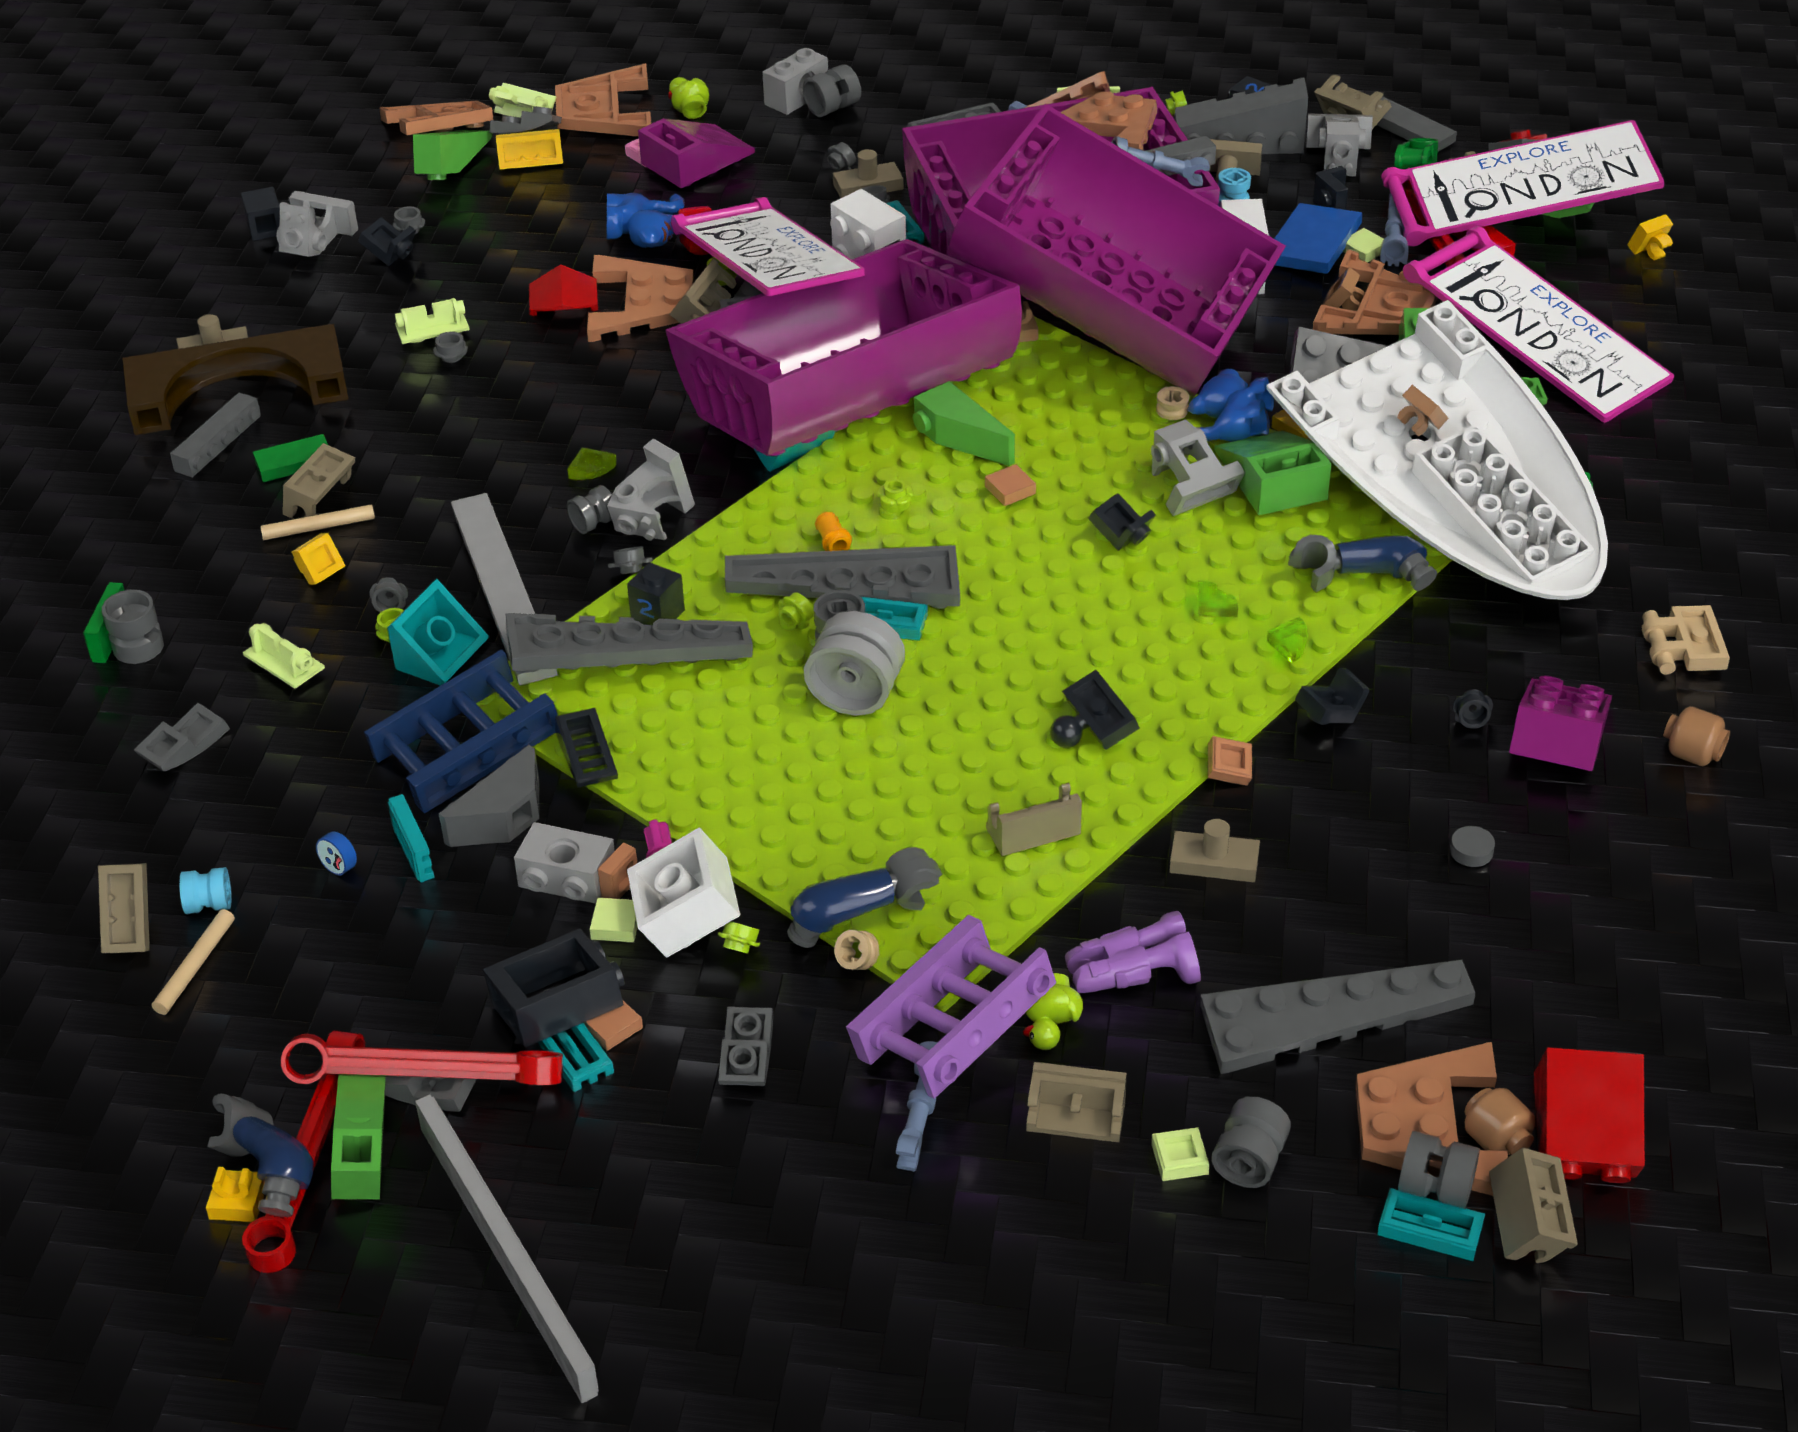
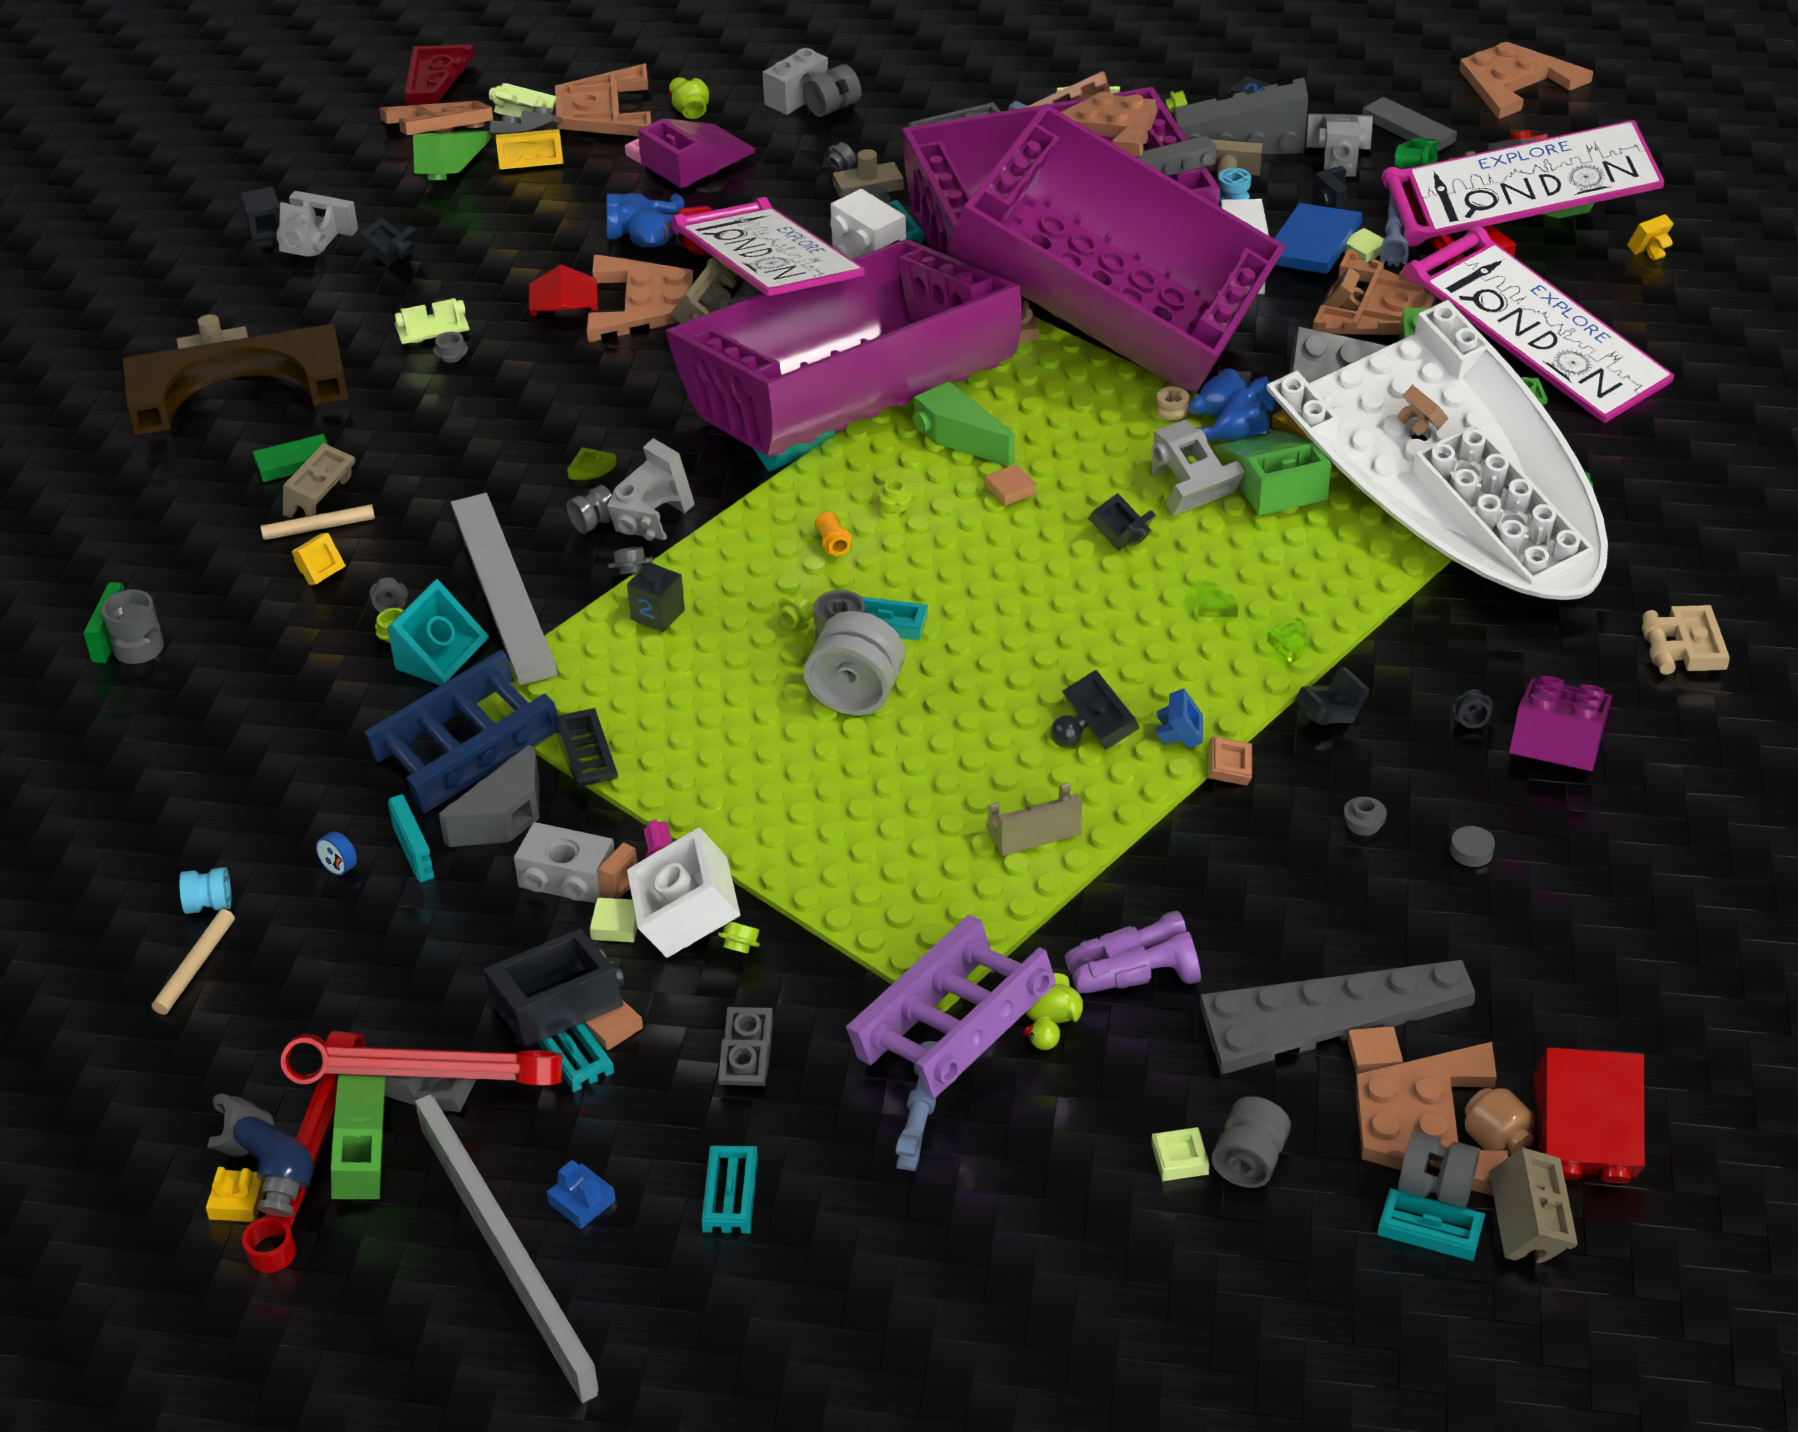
dark tan tile [98,863,149,953] -> none
dark grey slope [134,703,230,772] -> none
dark grey piece [170,392,261,478] -> none
yellowish green hinge [243,623,325,689] -> none
dark grey plate [393,206,425,235] -> none
dark grey wing [505,613,753,672] -> none
dark grey wing [725,545,960,609] -> none
piece [787,847,942,948] -> none
tan bush [834,930,879,970] -> none
dark tan hinge [1026,1062,1127,1142] -> none
sand blue piece [1111,136,1210,187] -> none
dark tan tile [1170,819,1260,882] -> none
piece [1288,535,1437,592] -> none
dark tan hinge [1314,74,1392,129] -> none
medium nougat head [1663,706,1730,766] -> none
none -> dark red wing [405,44,475,105]
none -> blue tile [547,1160,616,1229]
none -> teal tile [702,1146,758,1233]
none -> blue tile [1156,688,1203,748]
none -> dark grey plate [1343,797,1387,835]
none -> nougat tile [1347,1026,1403,1075]
none -> nougat wing [1459,42,1593,119]

